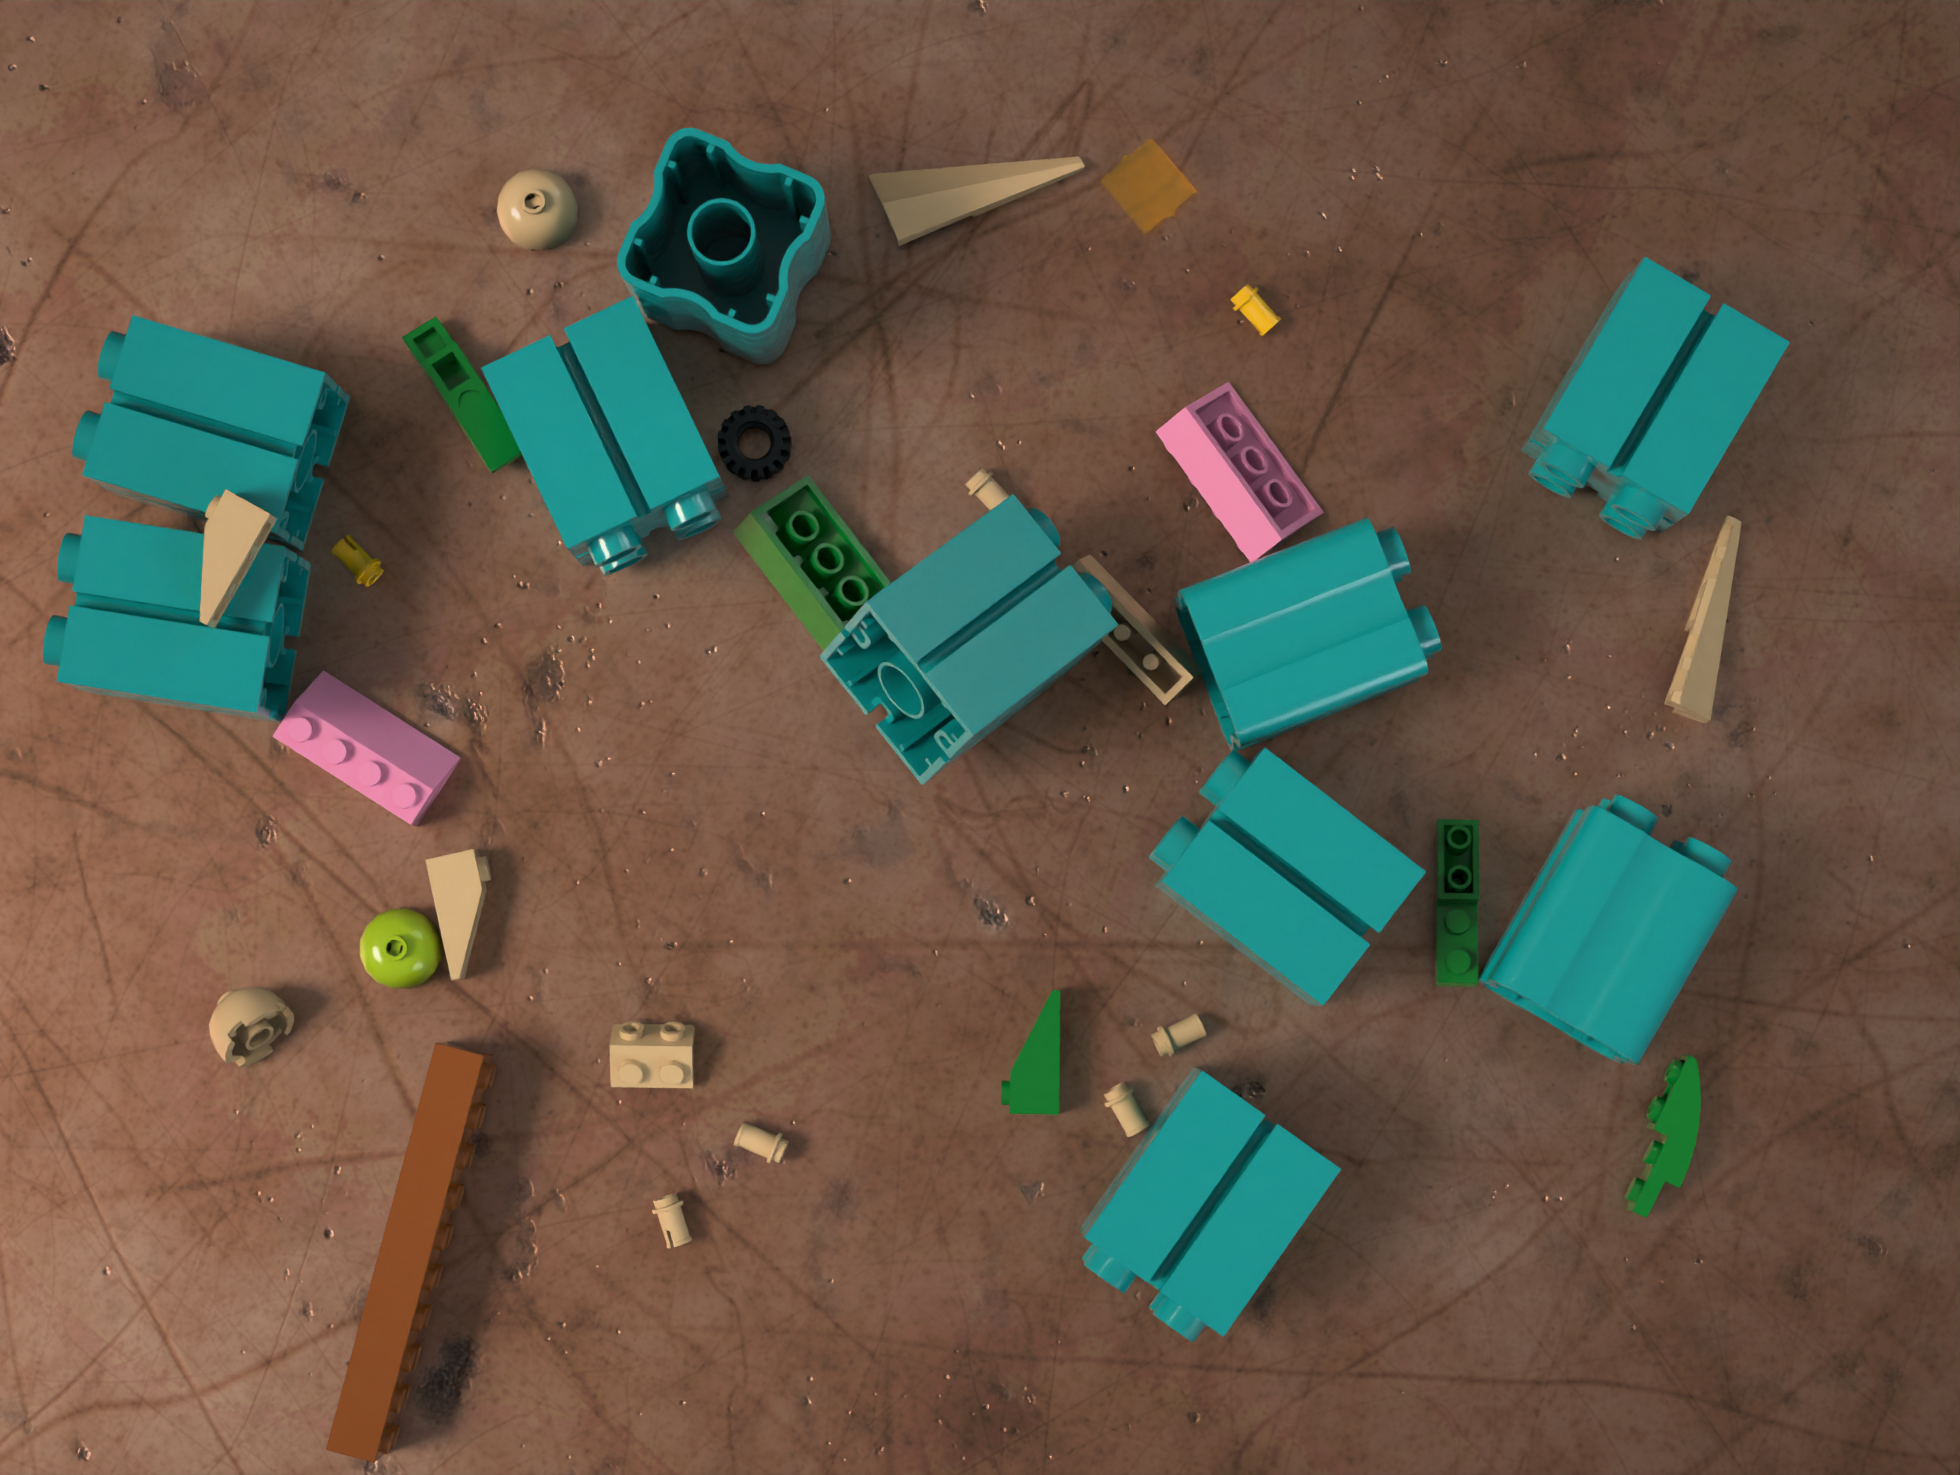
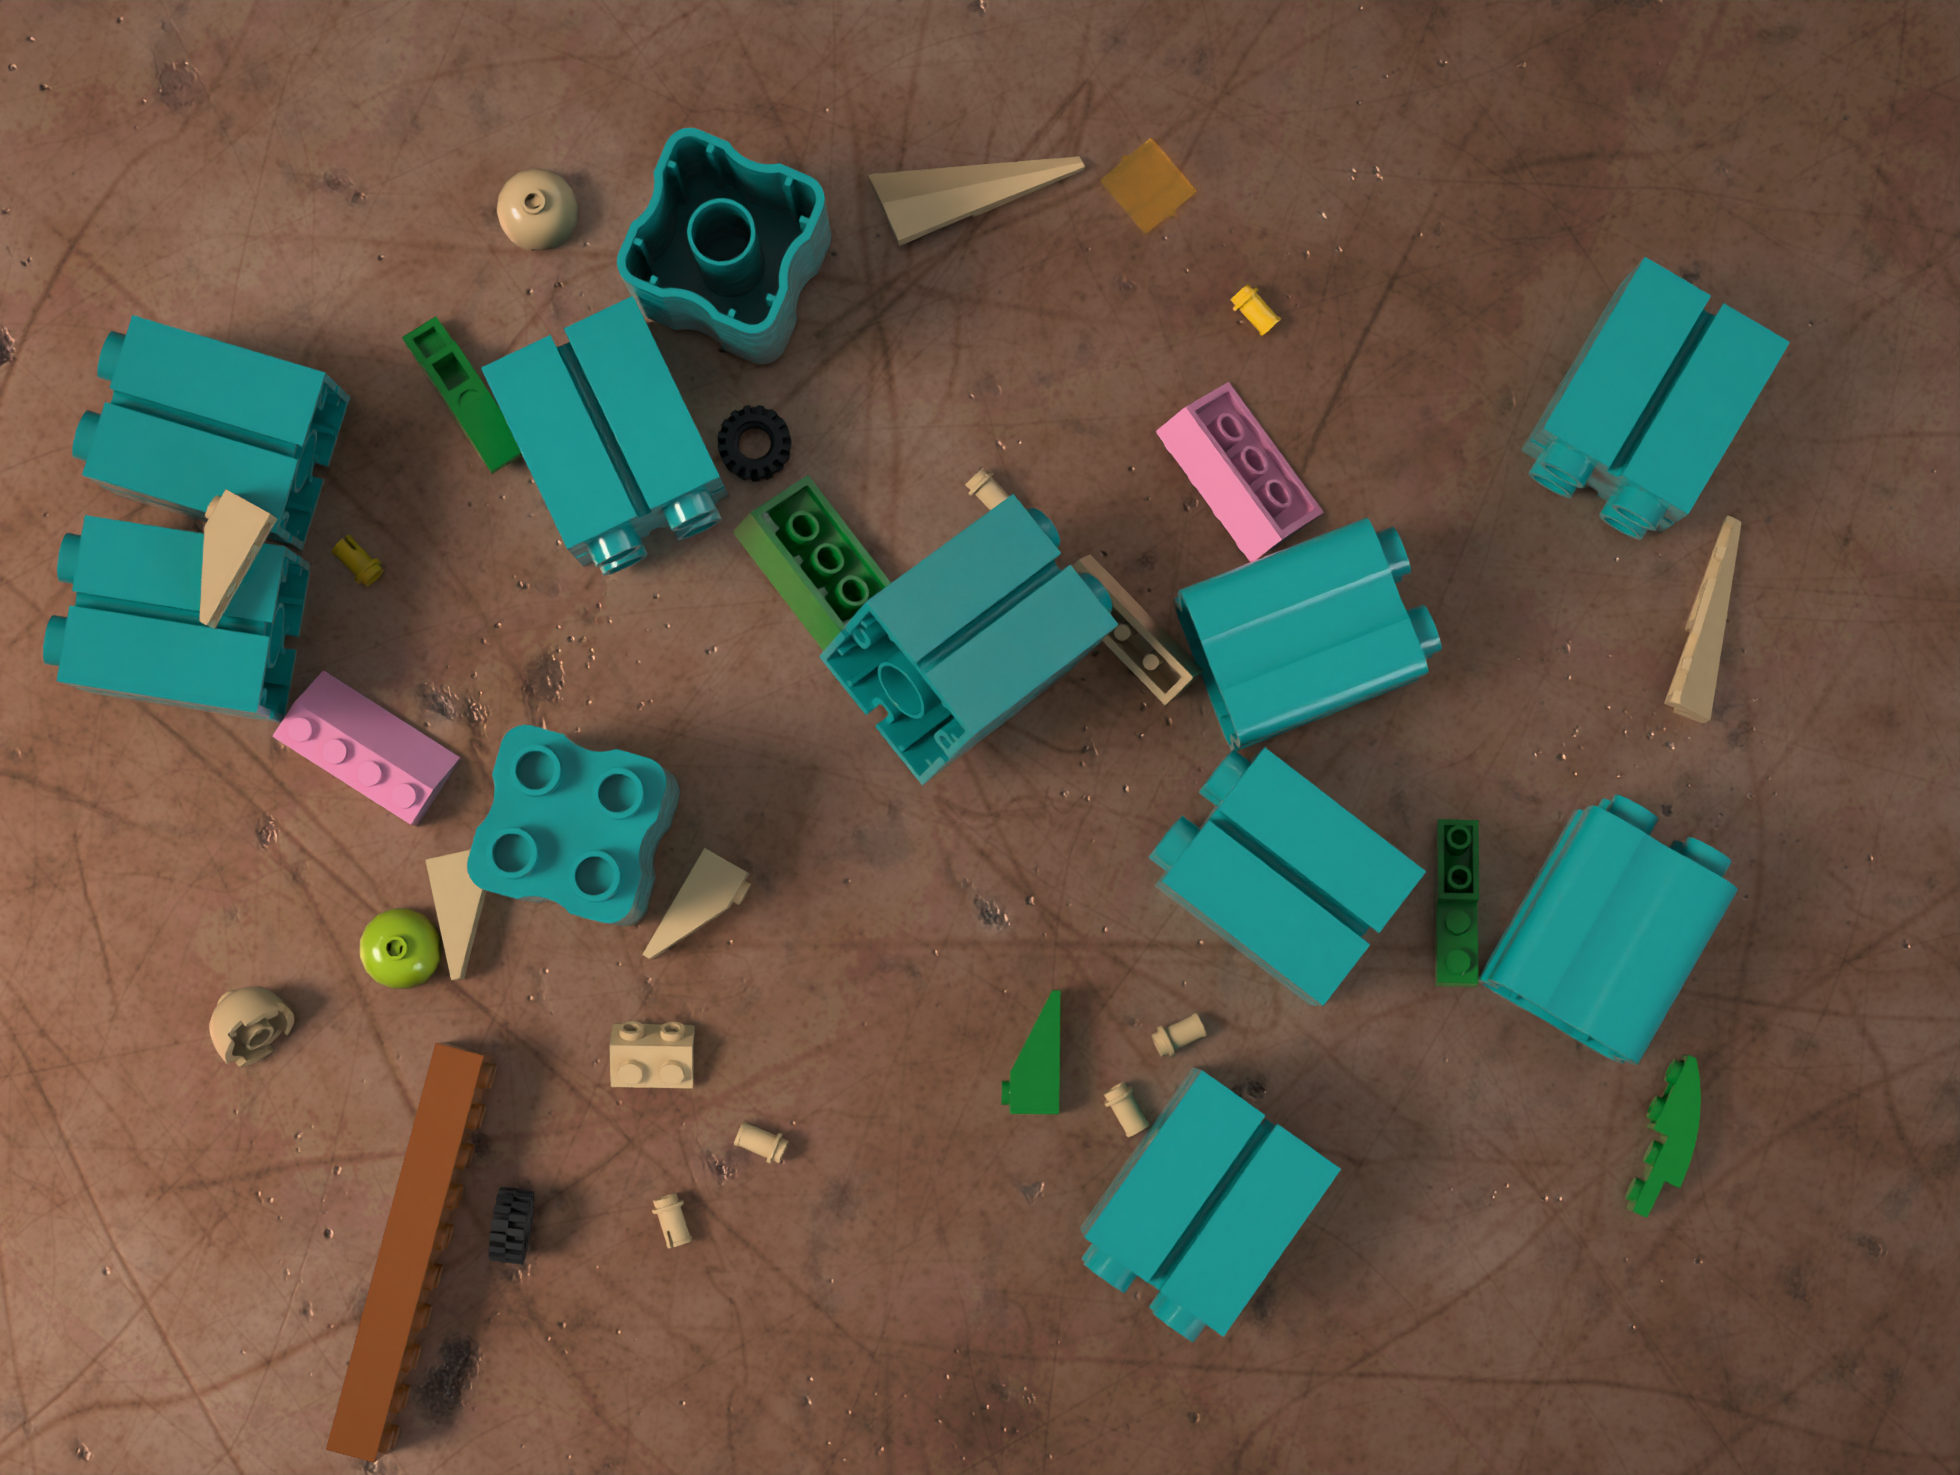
none -> teal brick [467,725,681,927]
none -> black tyre [488,1186,535,1265]
none -> tan slope [642,848,751,959]

